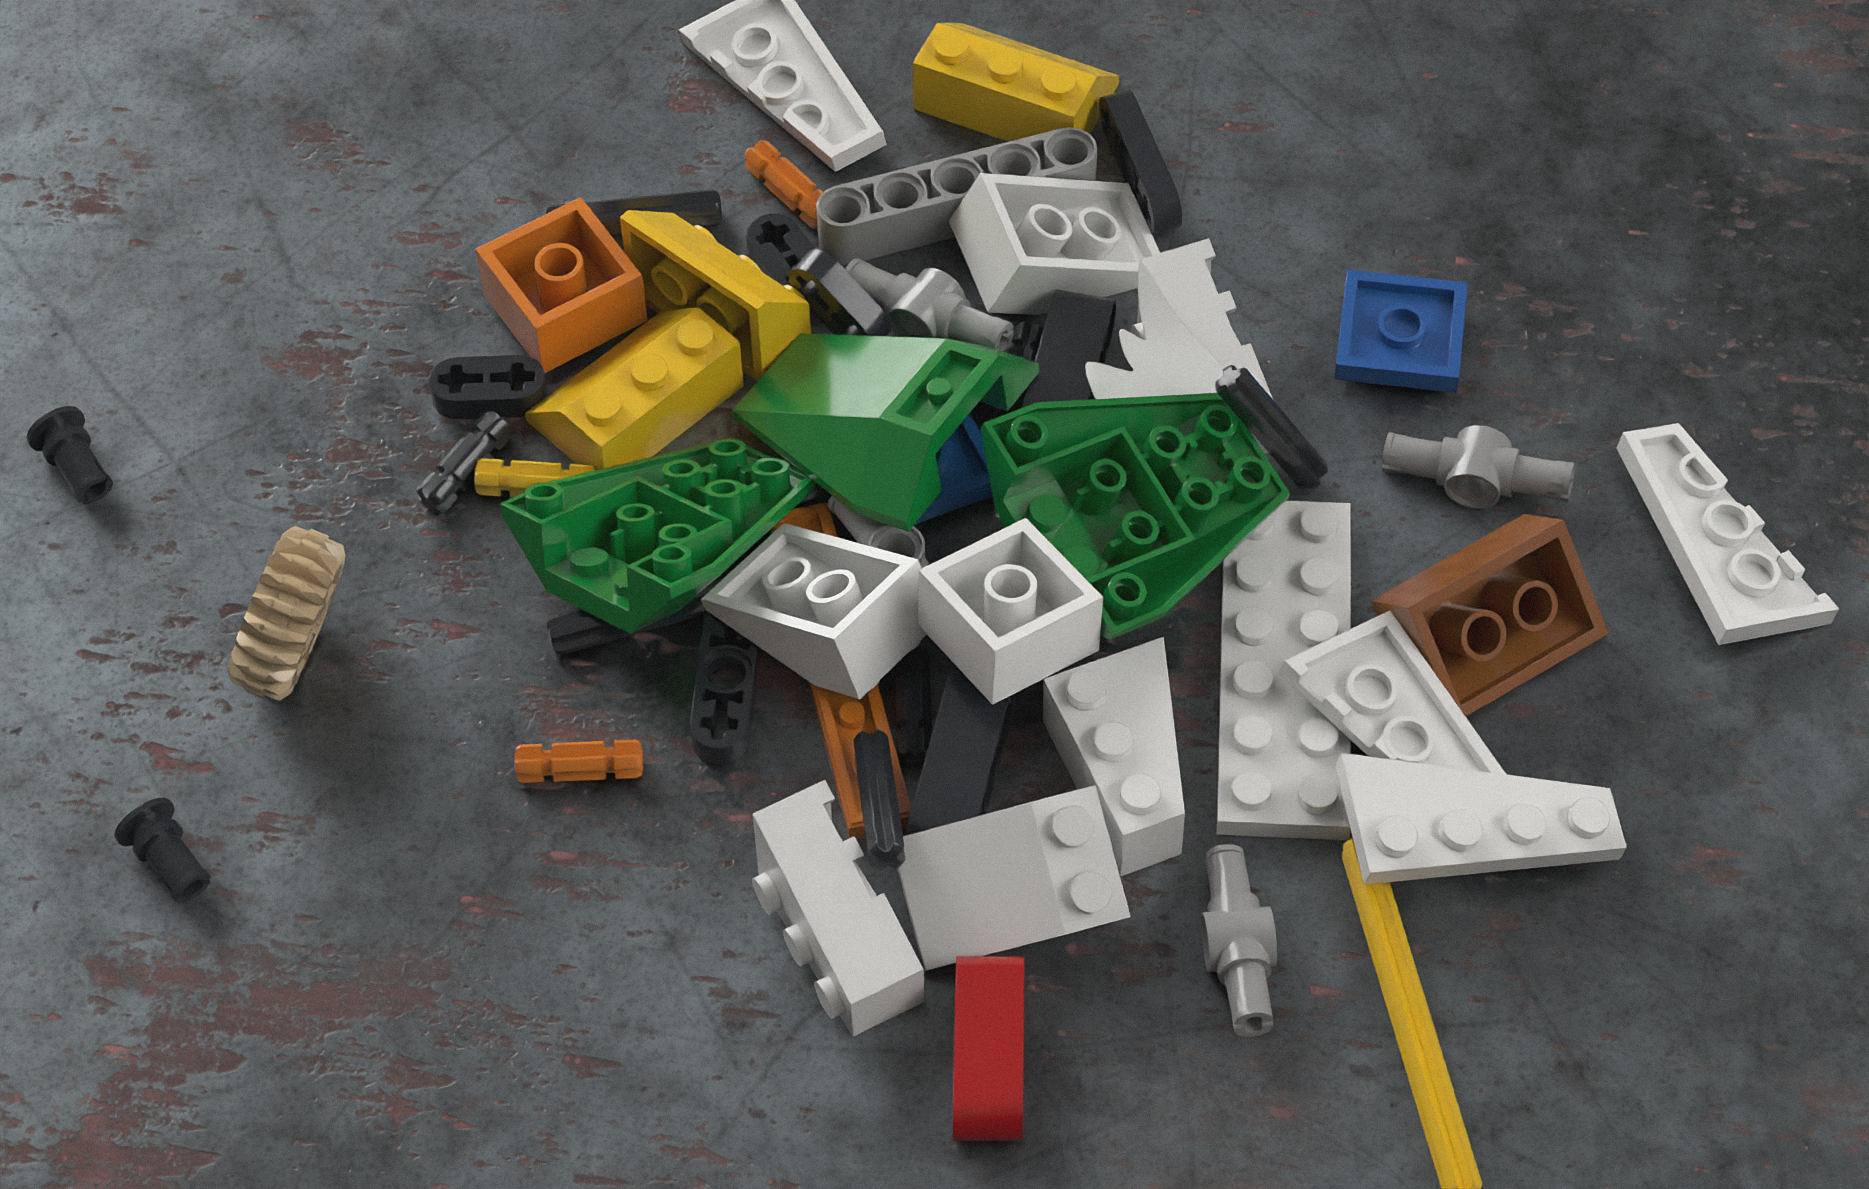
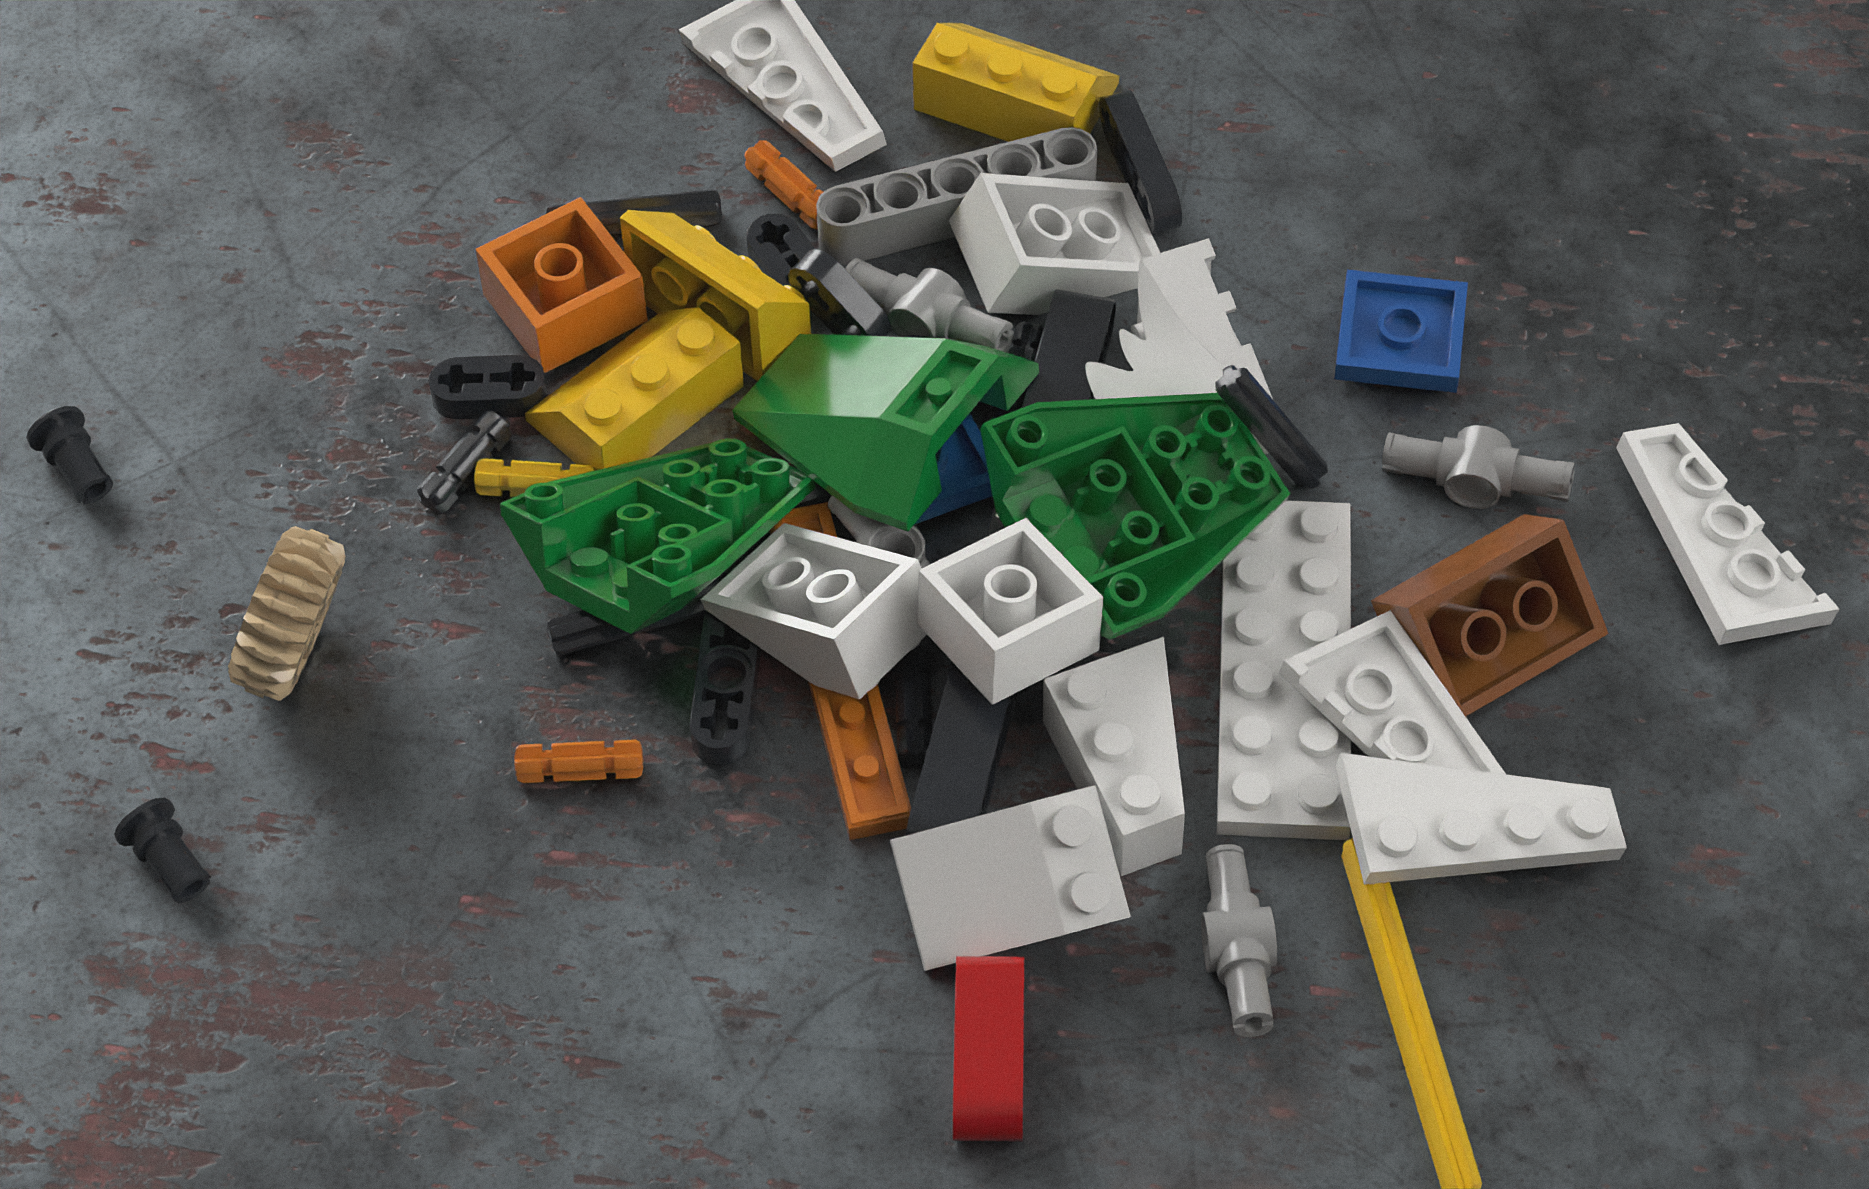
white wedge [752,780,925,1037] -> none
black axle [853,729,905,871] -> none

